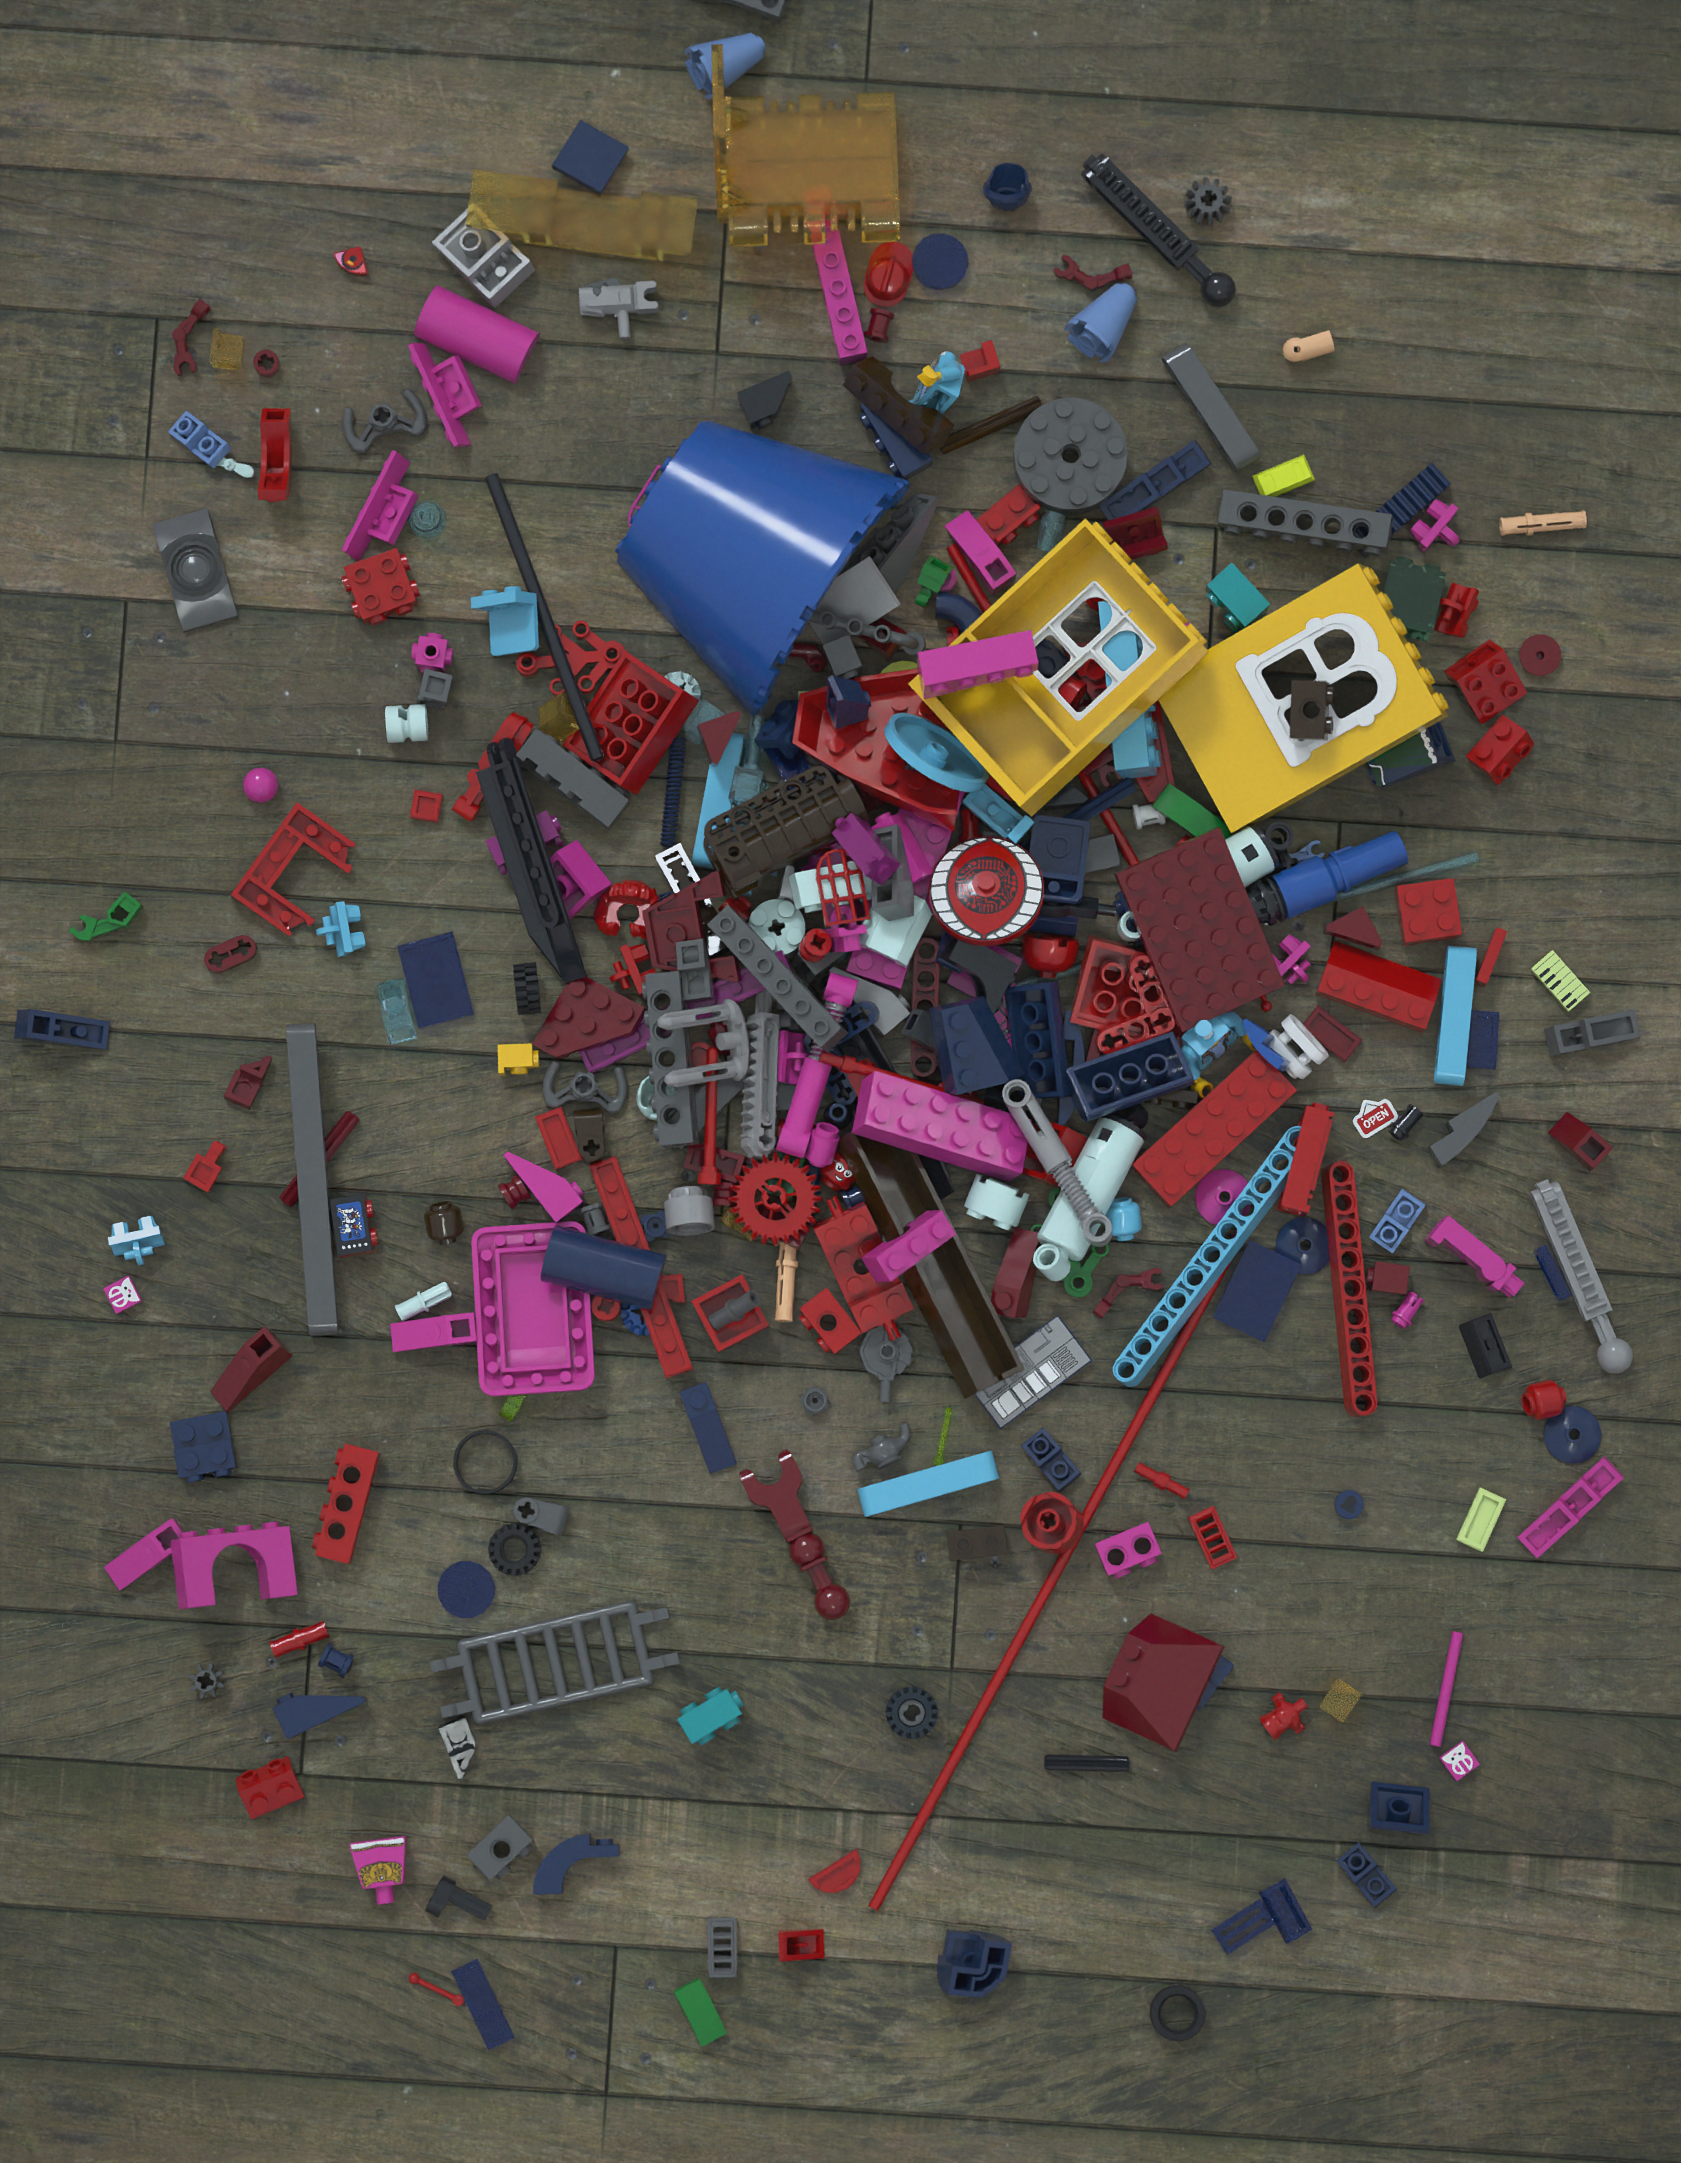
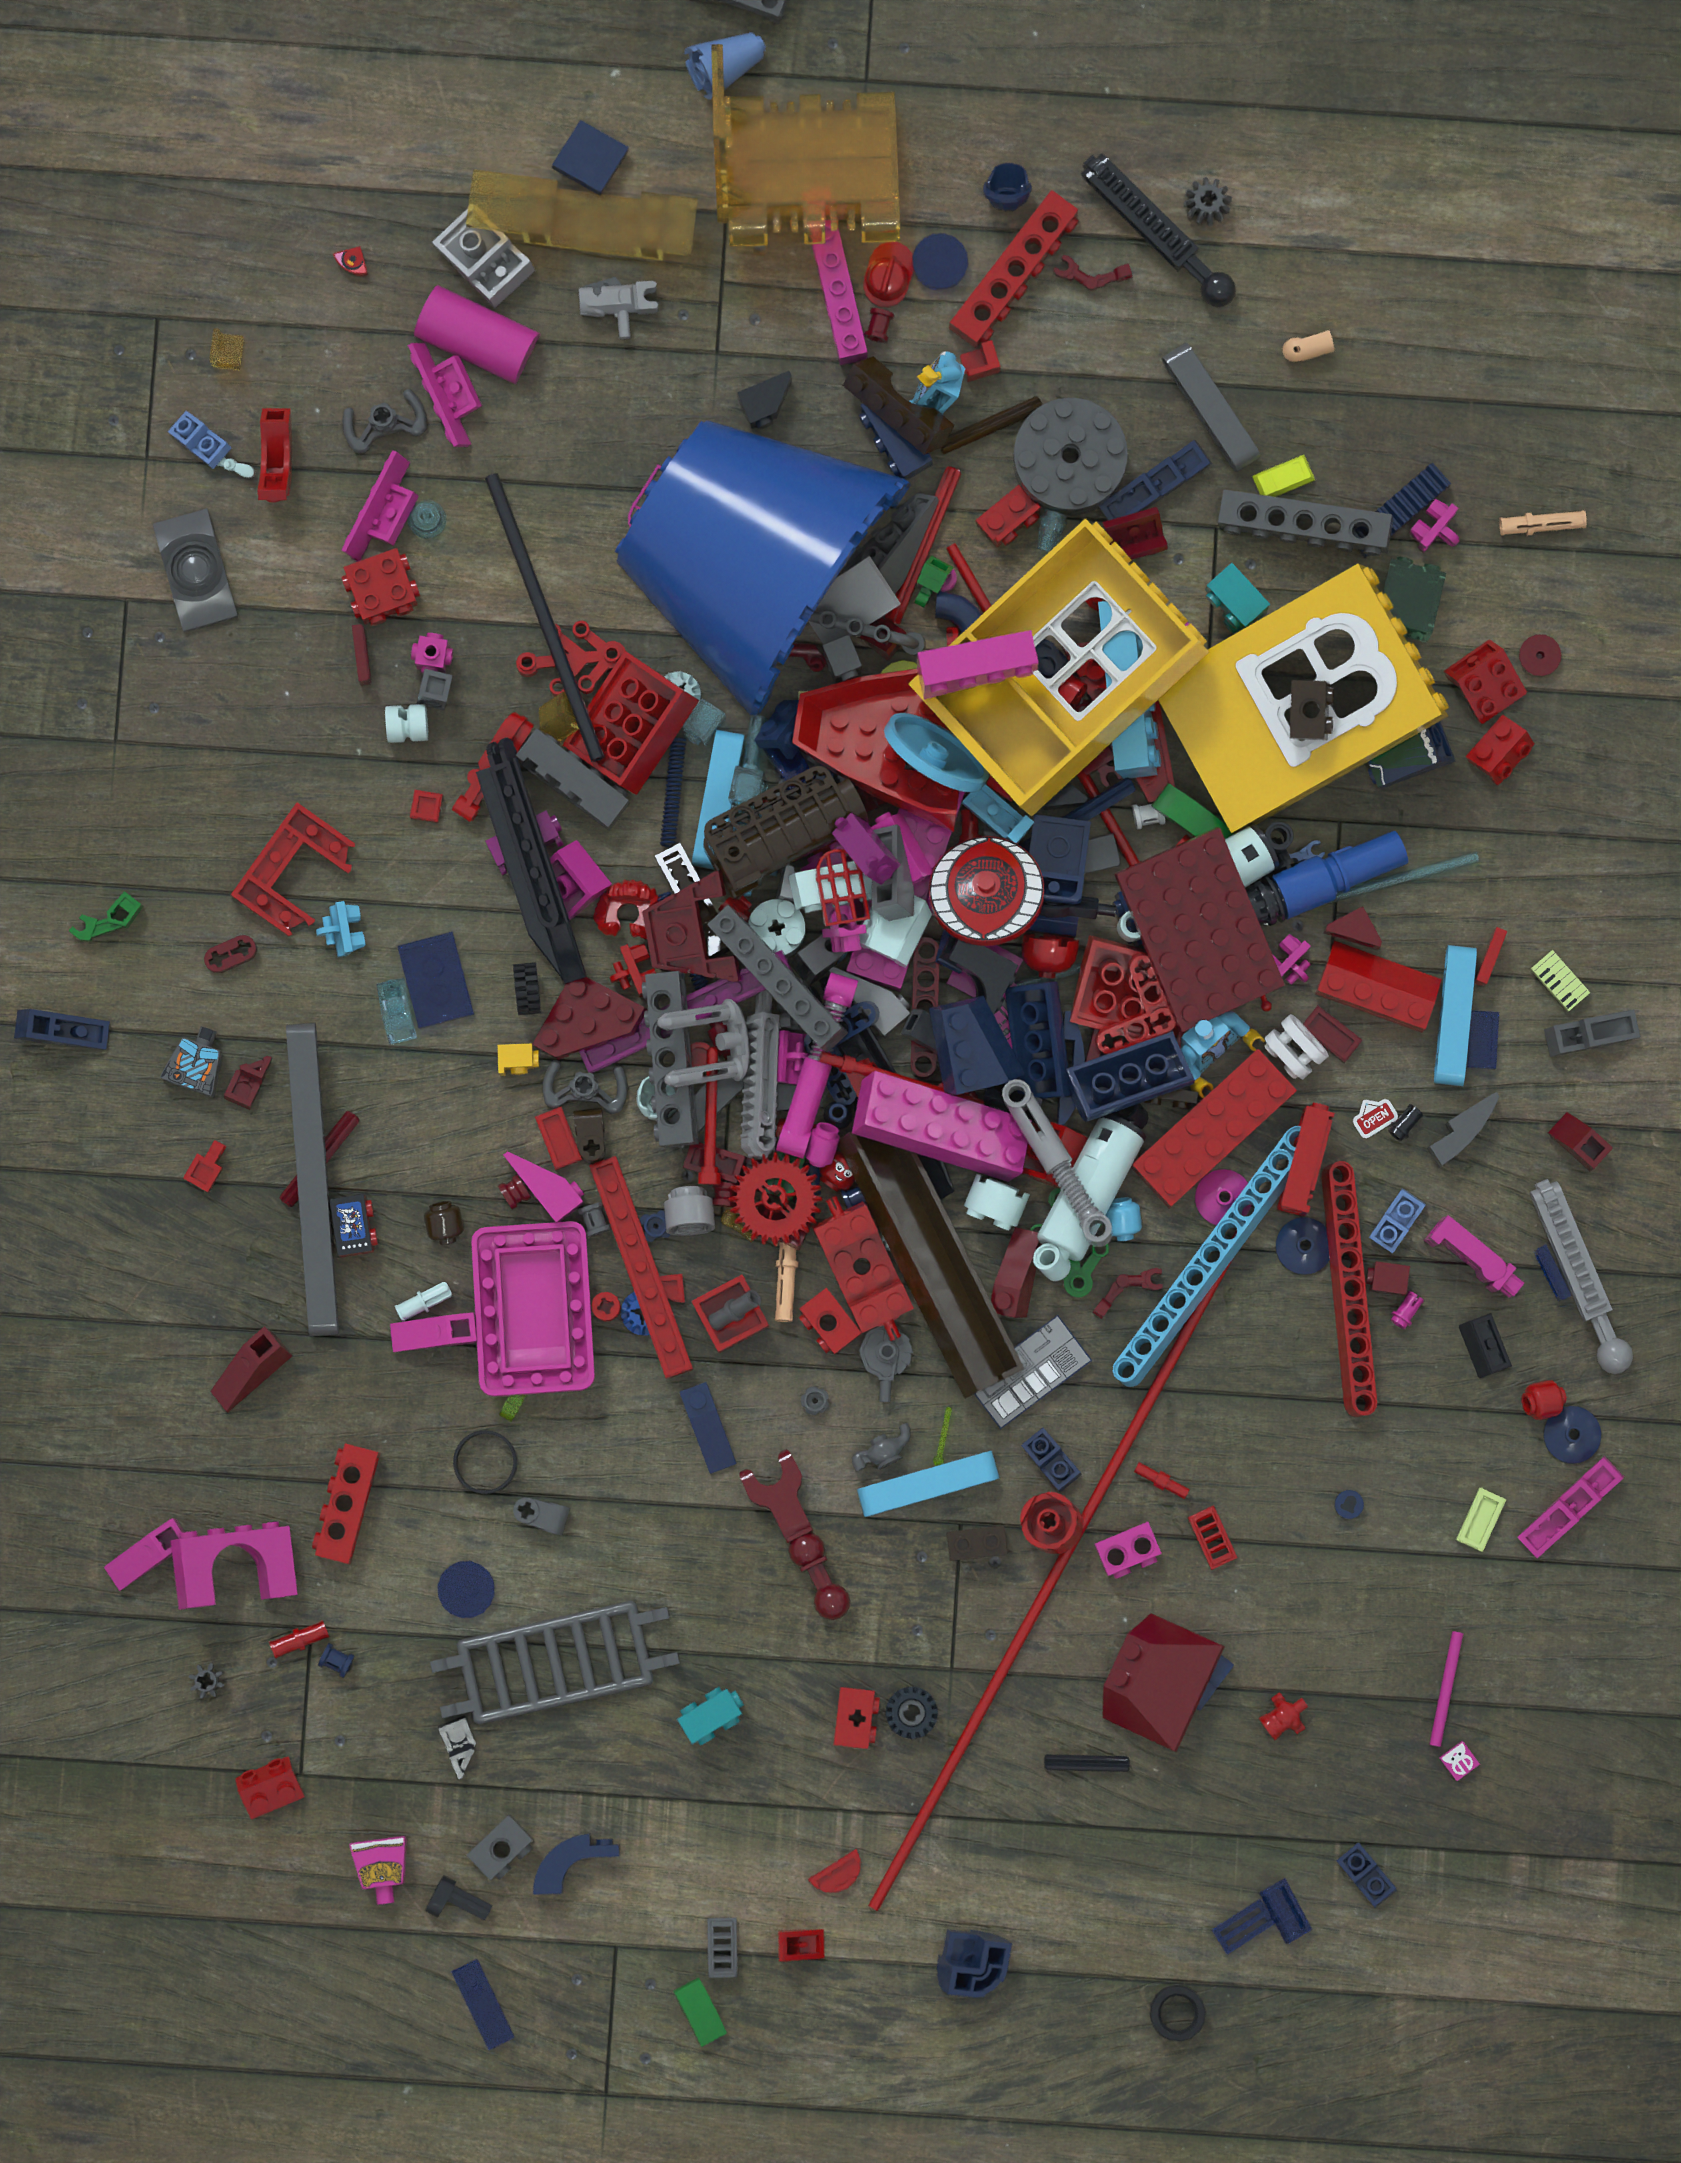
tile [103,1275,143,1314] -> none
medium azure hips [108,1216,165,1266] -> none
dark blue plate [169,1411,238,1483] -> none
dark red piece [172,299,212,376] -> none
dark pink piece [243,767,279,803] -> none
dark red bush [253,350,280,377] -> none
dark blue slope [272,1693,368,1739] -> none
red hinge [408,1973,464,2006] -> none
medium azure bracket [471,586,539,656] -> none
black tyre [488,1523,541,1576] -> none
dark blue brick [541,1225,667,1311] -> none
dark grey slope [676,939,714,1002] -> none
dark red slope [697,711,742,767] -> none
red wheel [798,929,832,963] -> none
dark blue slope [825,676,871,729] -> none
dark pink arch [862,1210,956,1282] -> none
dark pink slope [944,510,1017,596] -> none
medium blue cone [1064,283,1137,362] -> none
clear blue tile [1213,1240,1301,1342] -> none
blue slope [1242,1018,1290,1071] -> none
clear yellow panel [1320,1678,1362,1723] -> none
dark blue slope [1367,1782,1429,1834] -> none
red piece [1394,878,1462,946] -> none
red hips [1434,583,1479,638] -> none
none -> torso [160,1026,223,1098]
none -> dark red tile [352,624,372,686]
none -> red brick [834,1687,880,1749]
none -> red axle [885,467,961,625]
none -> red brick [949,190,1079,348]

